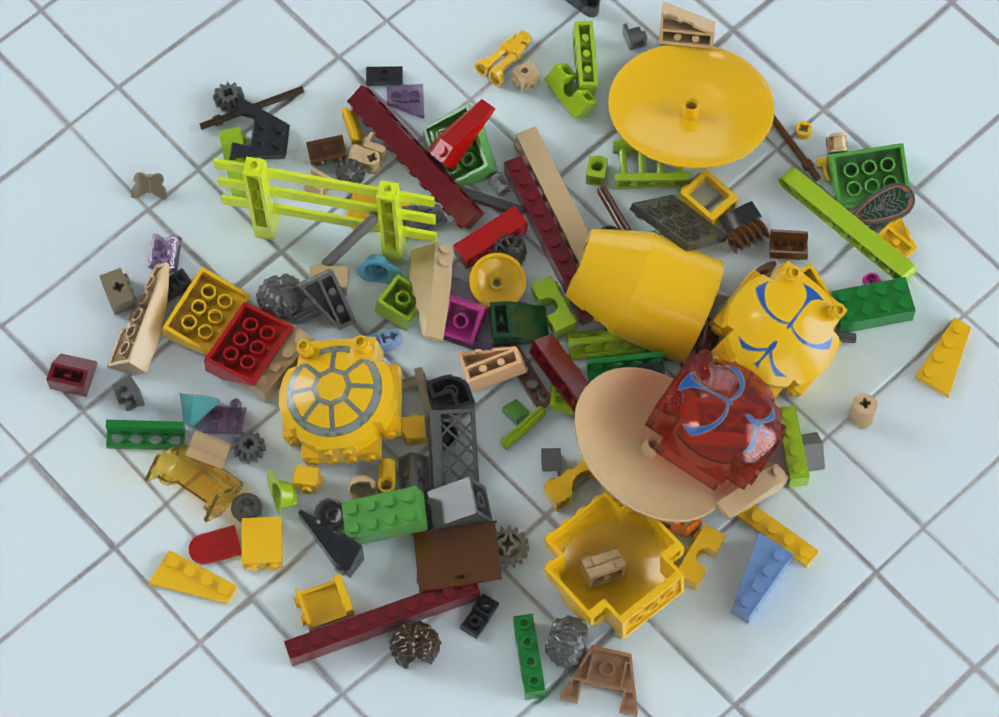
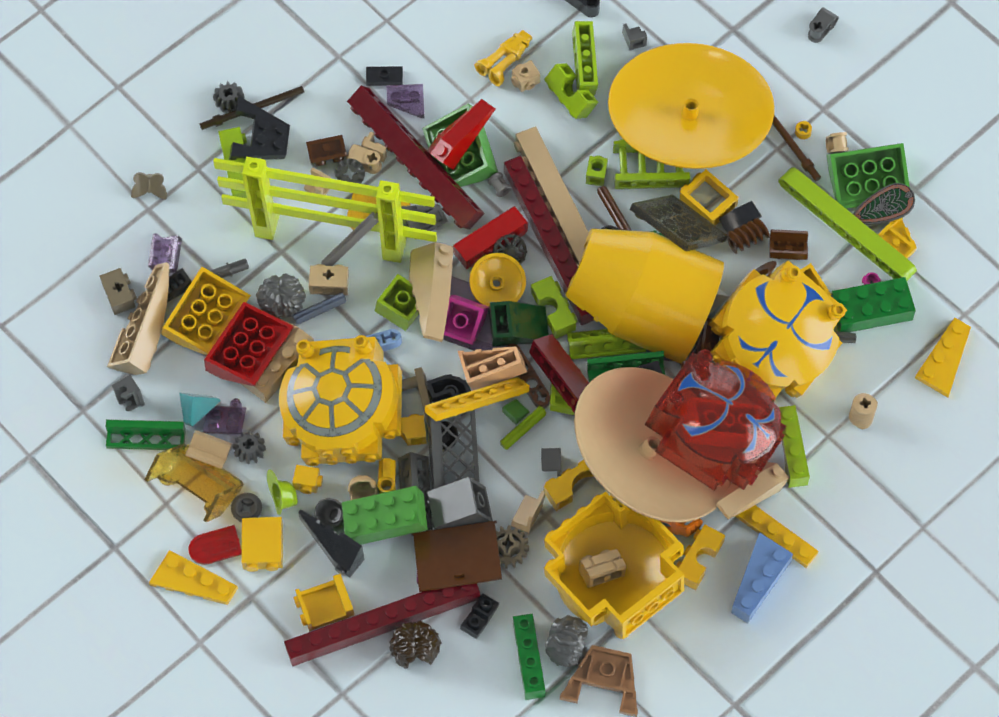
dark red slope [46,353,98,397] -> none
dark grey wedge [295,269,356,330] -> none
yellow slope [342,108,364,146] -> none
medium azure piece [357,254,402,284] -> none
dark grey axle [459,185,524,214] -> none
tan wedge [659,1,716,49] -> none
slope [801,432,825,471] -> none
yellow hand [816,157,830,182] -> none
none -> dark grey axle [211,259,249,278]
none -> yellow plate [425,377,530,421]
none -> tan panel [511,491,546,533]
none -> dark grey piece [808,7,839,43]

